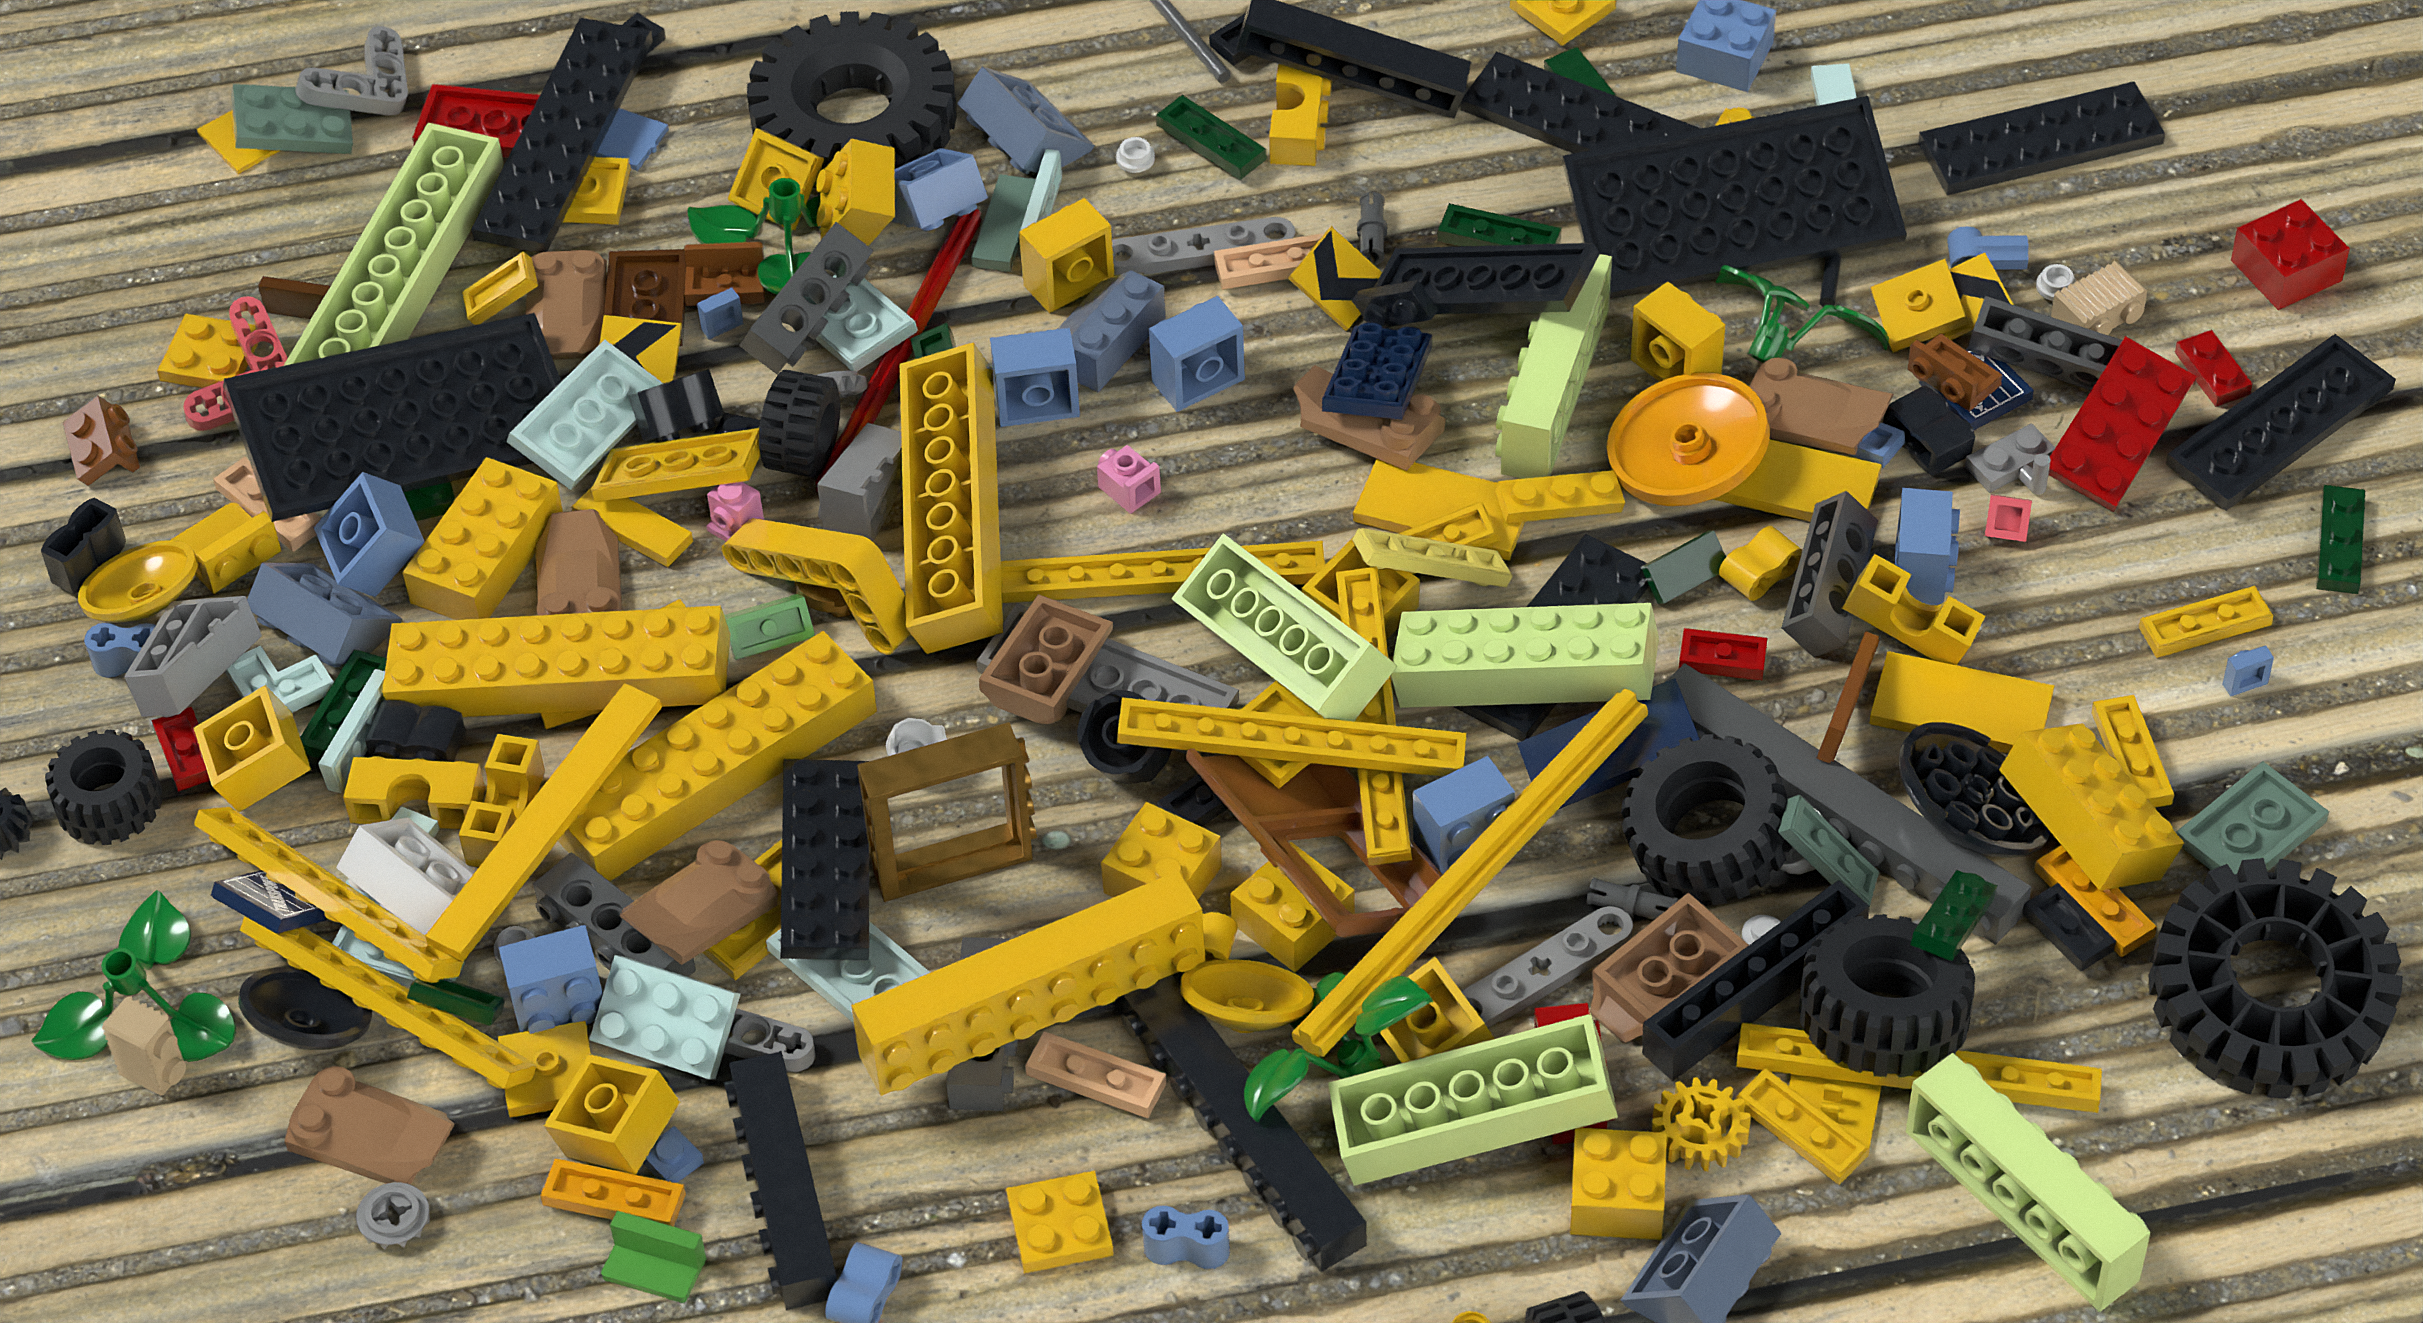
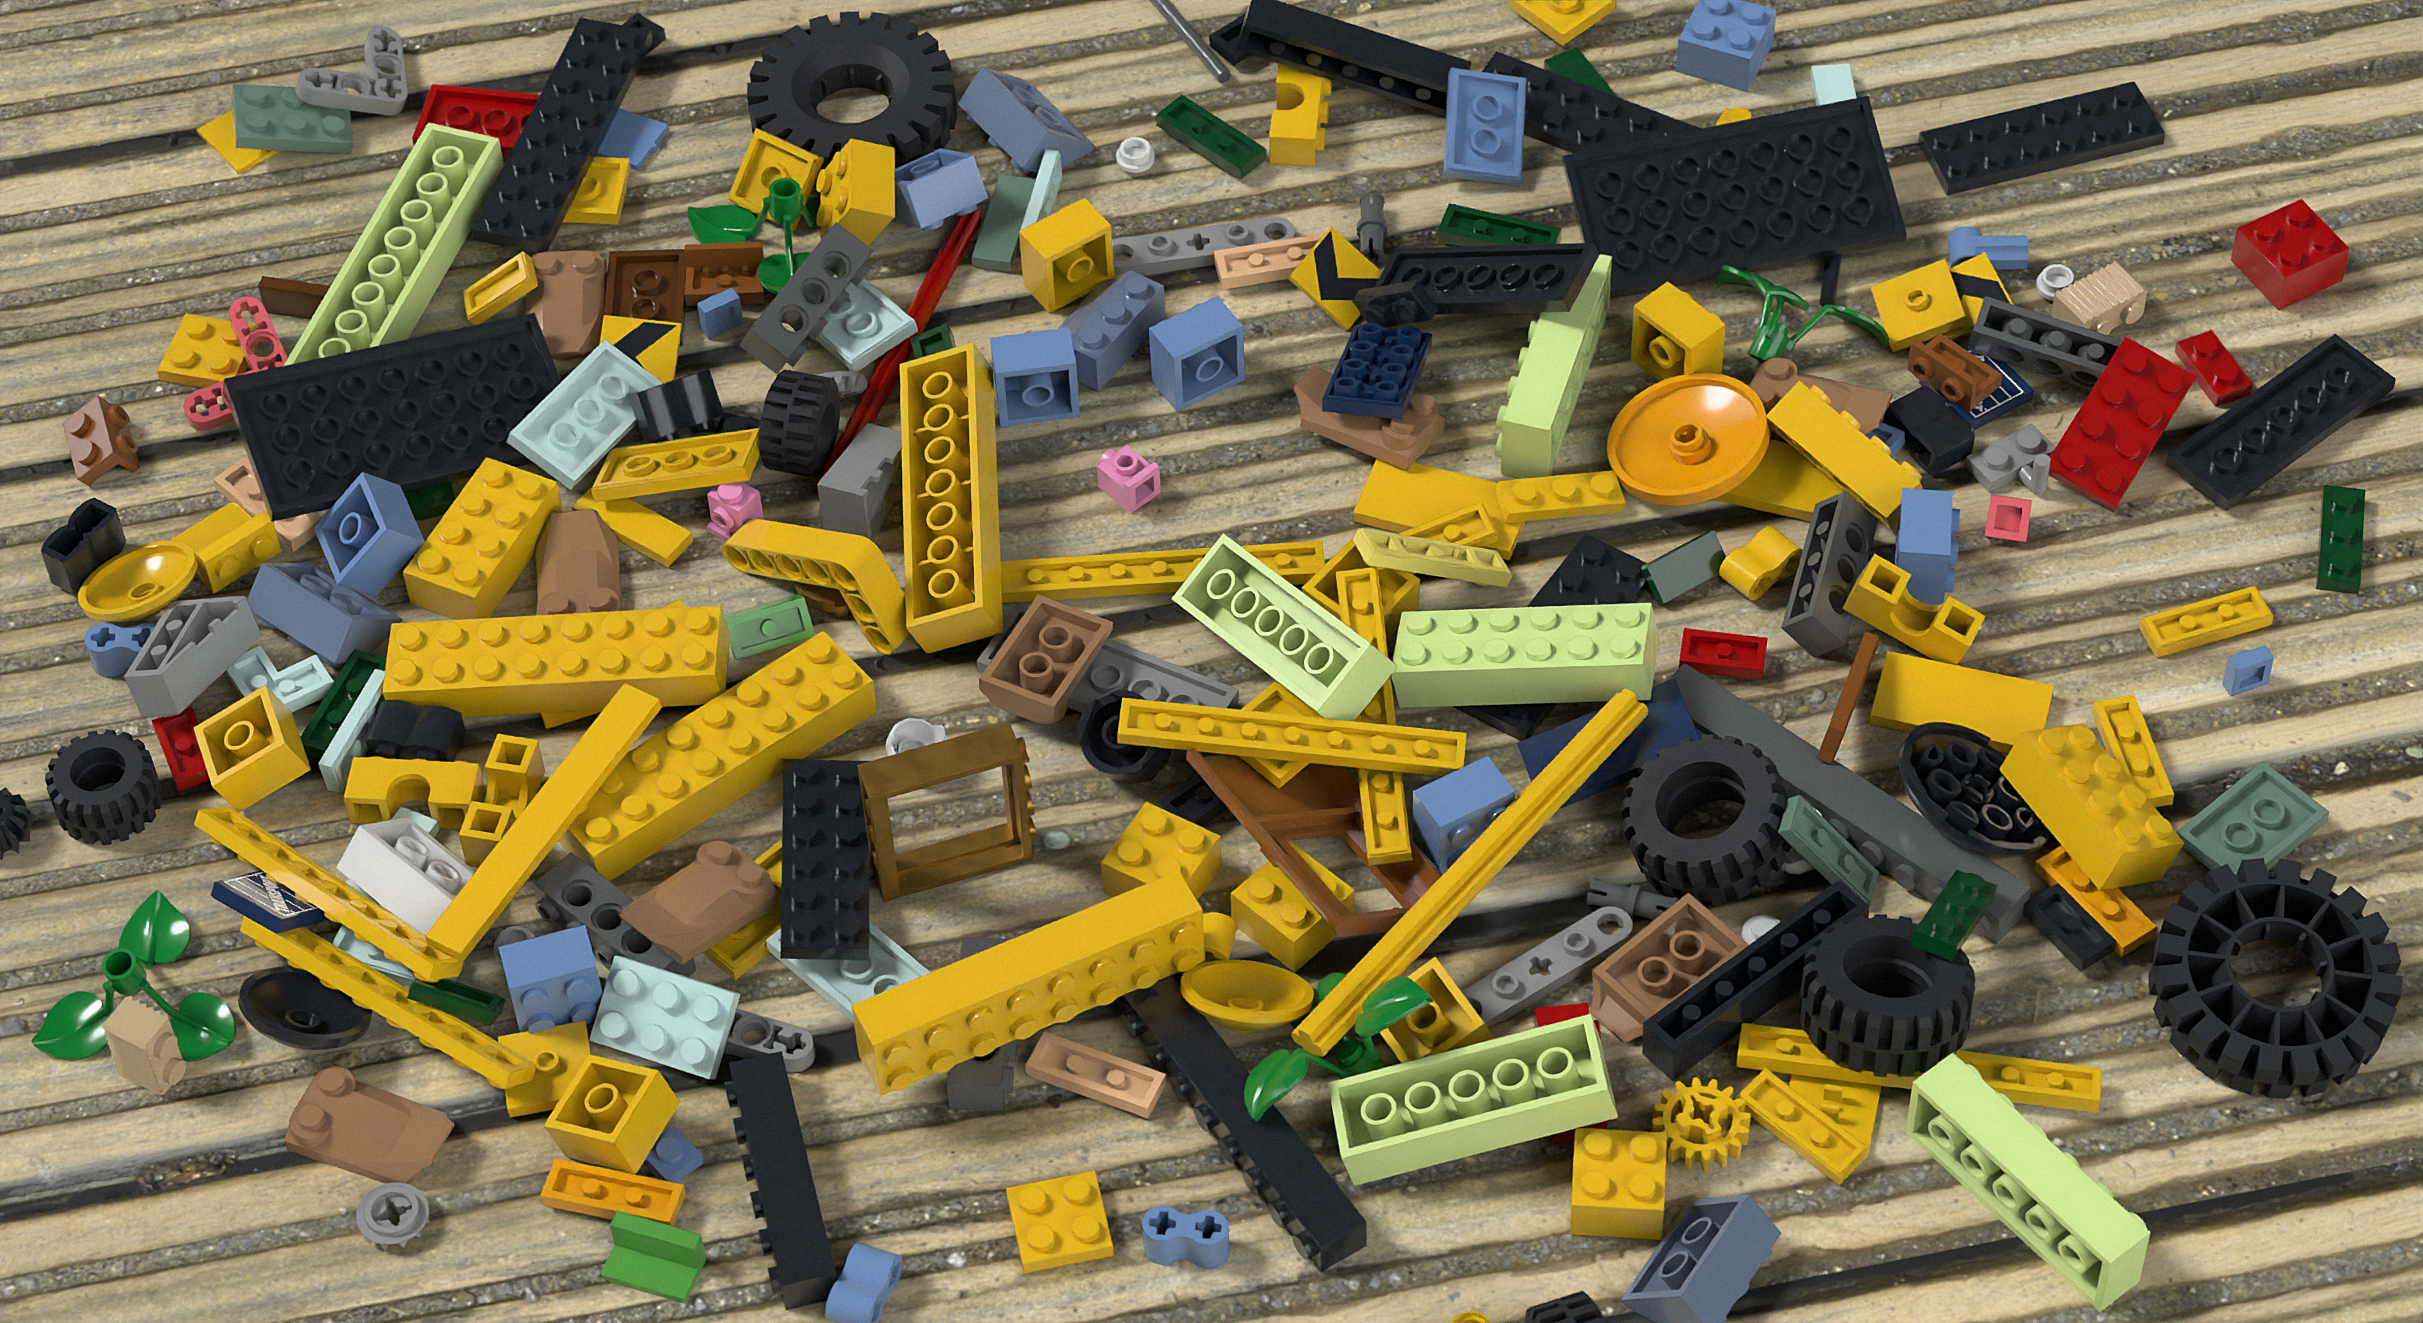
none -> medium blue tile [1443,68,1526,187]
none -> yellow brick [1766,381,1923,530]

